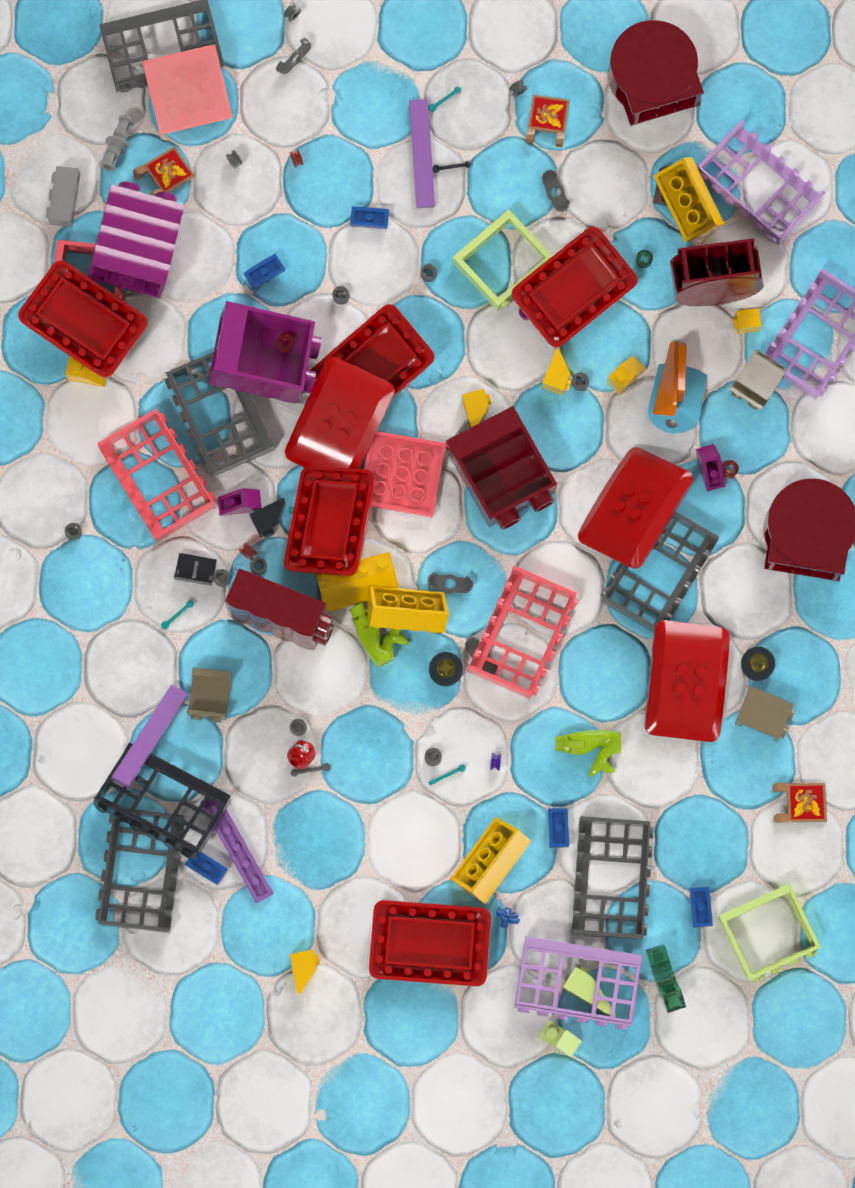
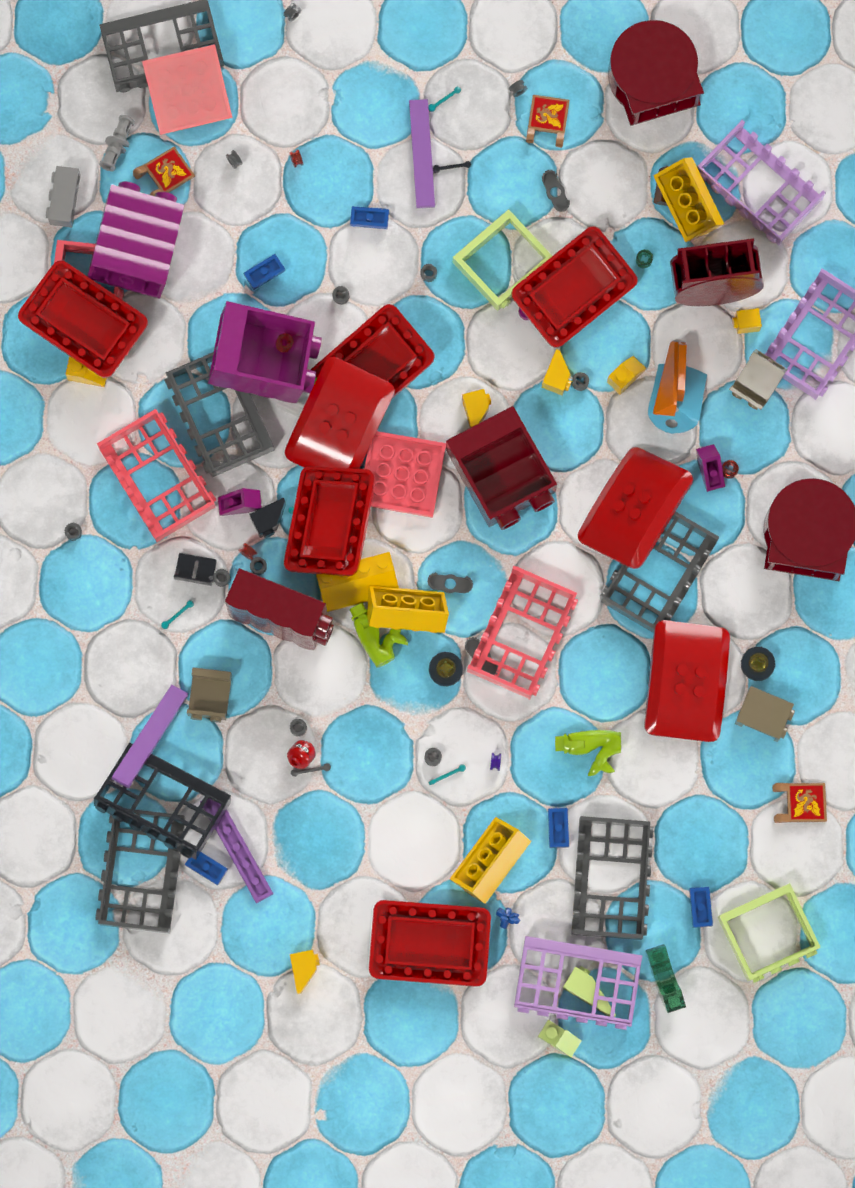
dark grey piece [276,37,311,75] -> none

